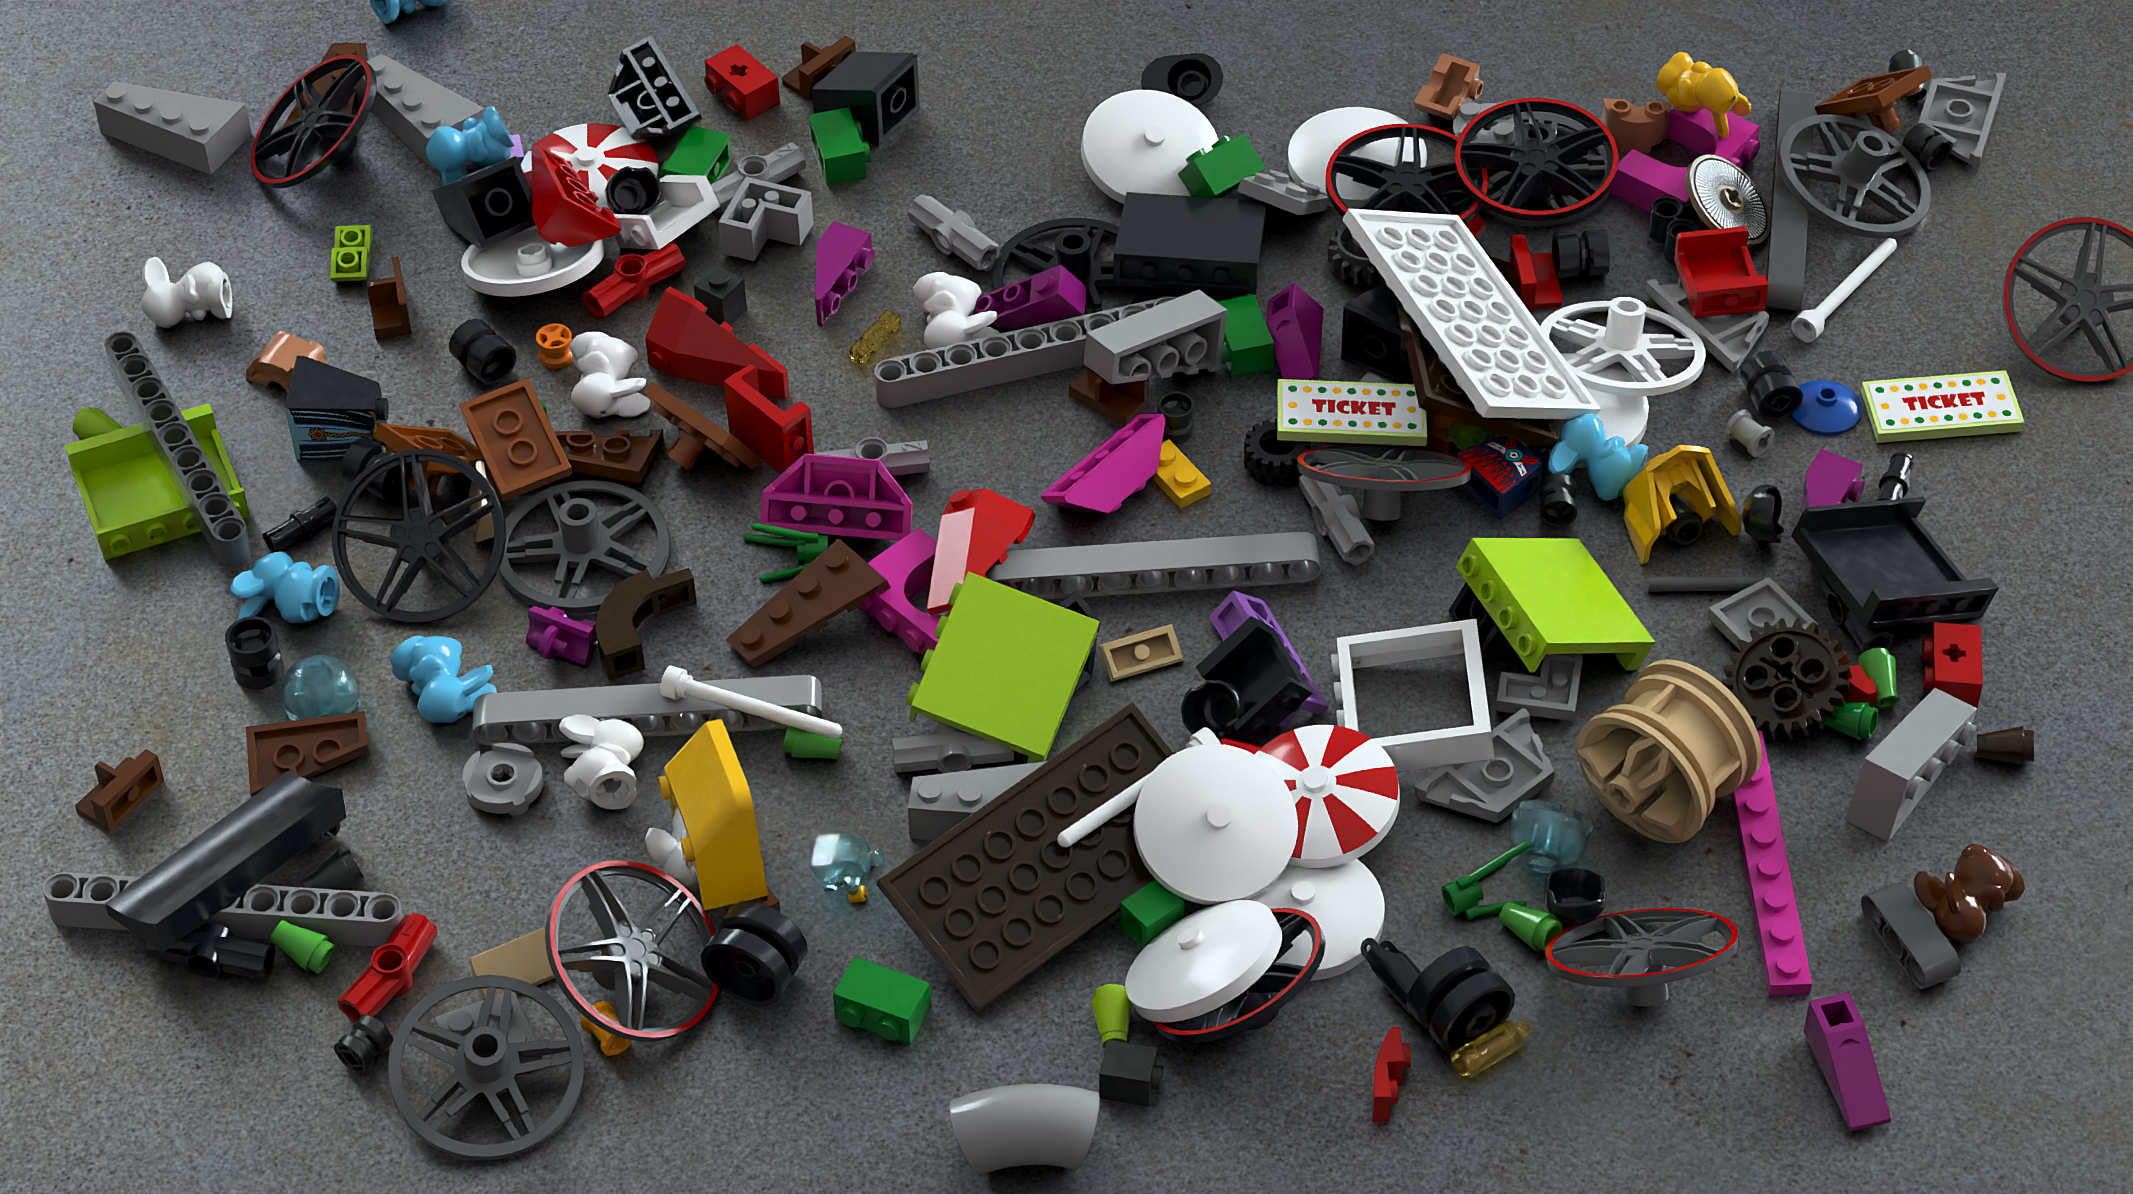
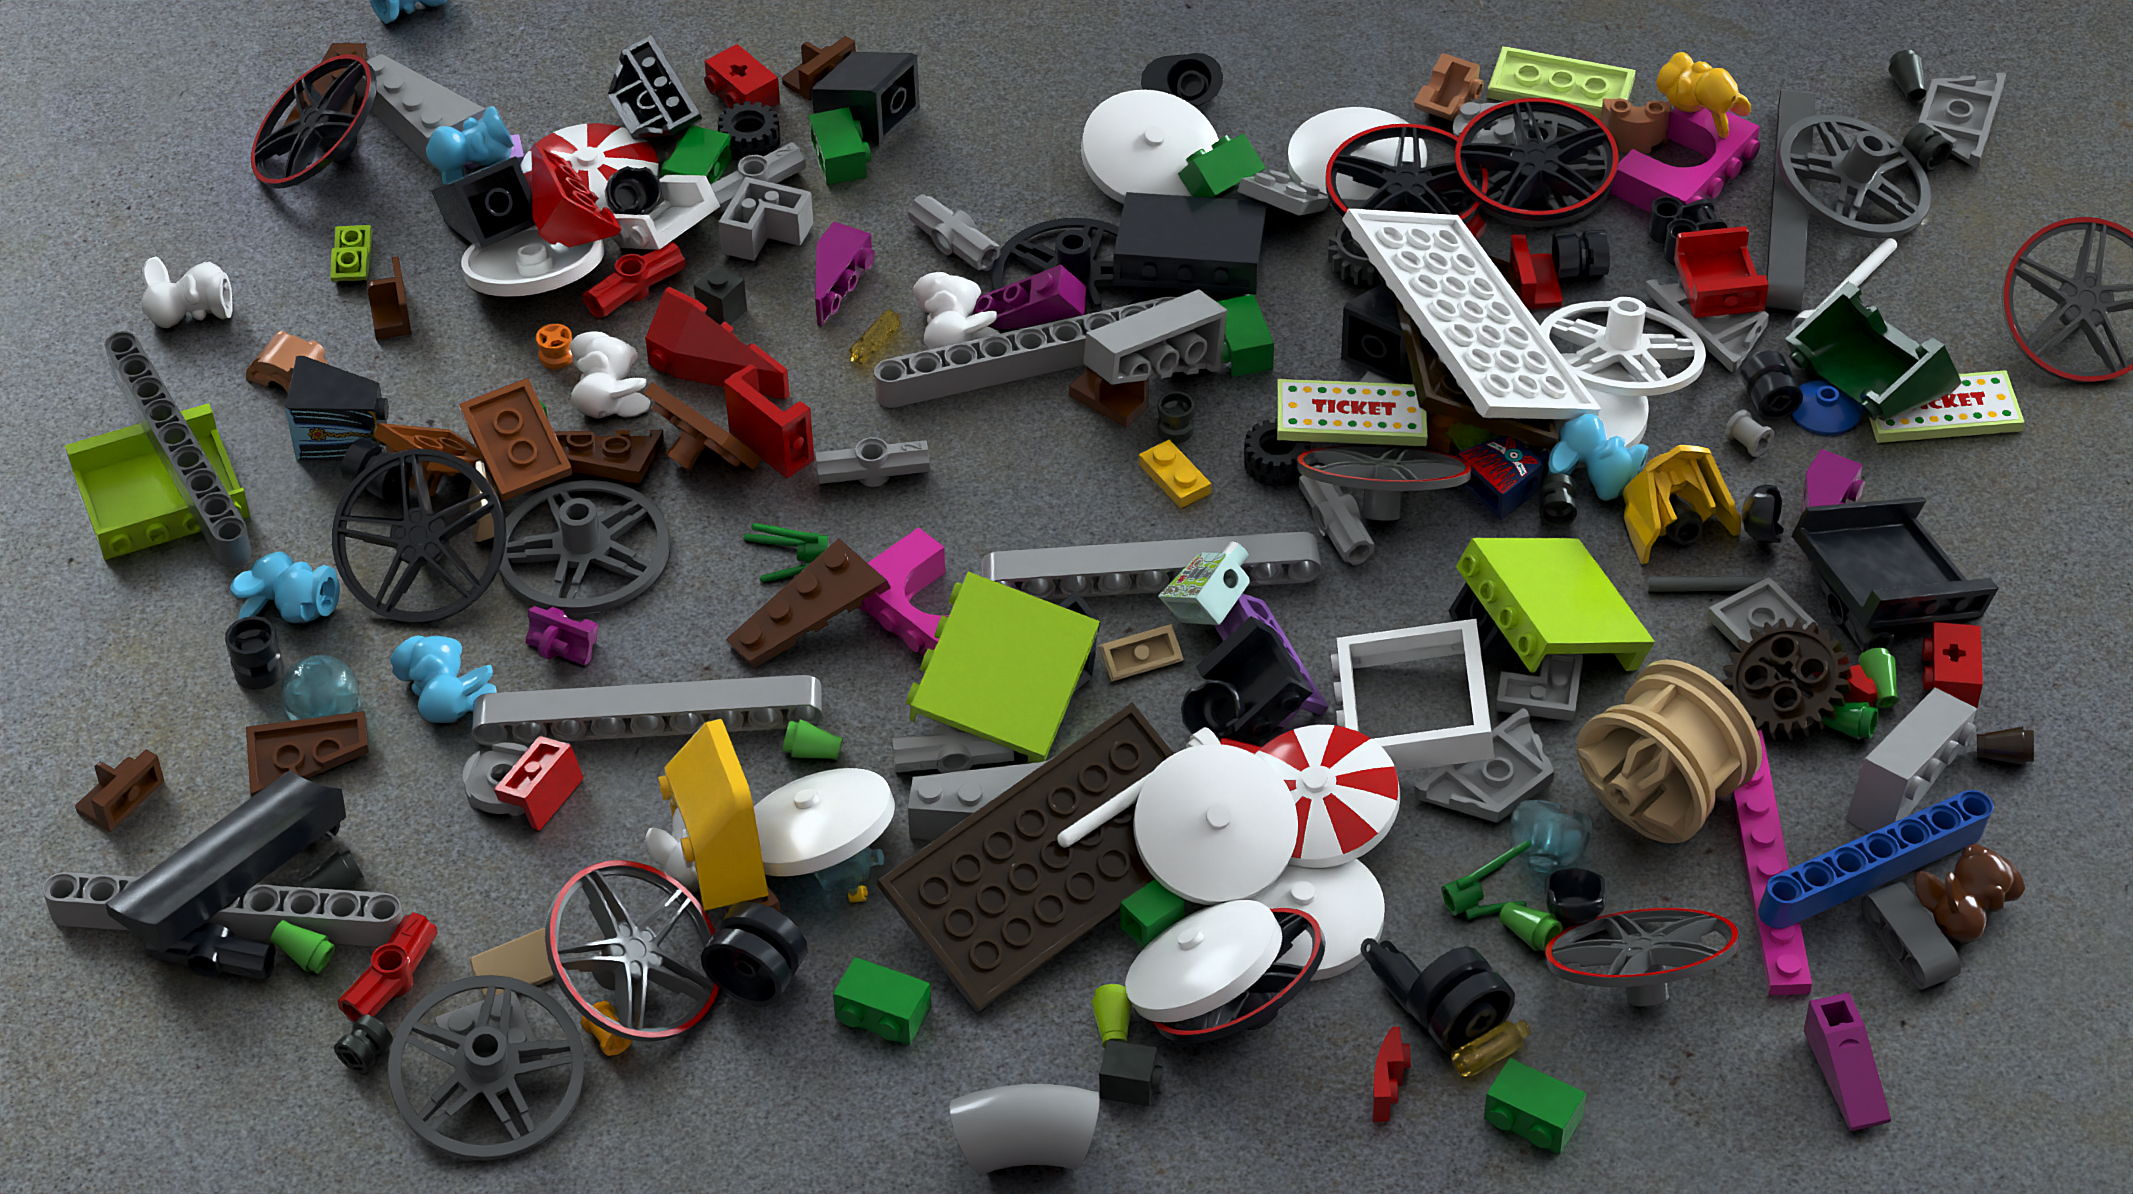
lime cone [72,407,124,440] -> none
light grey wedge [93,81,252,175] -> none
black pin [263,496,337,553] -> none
black wheel [449,318,517,385] -> none
white animal [559,714,644,810] -> none
dark brown arch [596,568,697,681] -> none
white piece [660,665,842,739] -> none
dark pink wedge [760,453,913,541] -> none
red wedge [927,488,1036,615] -> none
dark pink wedge [1041,414,1166,515] -> none
magenta slope [1266,283,1324,380] -> none
piece [1685,154,1771,248] -> none
dark orange plate [1815,65,1932,133] -> none
black pin [1876,452,1915,501] -> none
none -> red panel [494,736,583,830]
none -> black tyre [717,101,780,161]
none -> white dish [754,768,895,876]
none -> light aqua torso [1158,541,1250,625]
none -> green brick [1484,1058,1586,1154]
none -> yellowish green tile [1487,46,1636,119]
none -> blue beam [1758,790,1994,929]
none -> dark green windscreen [1785,281,1962,421]

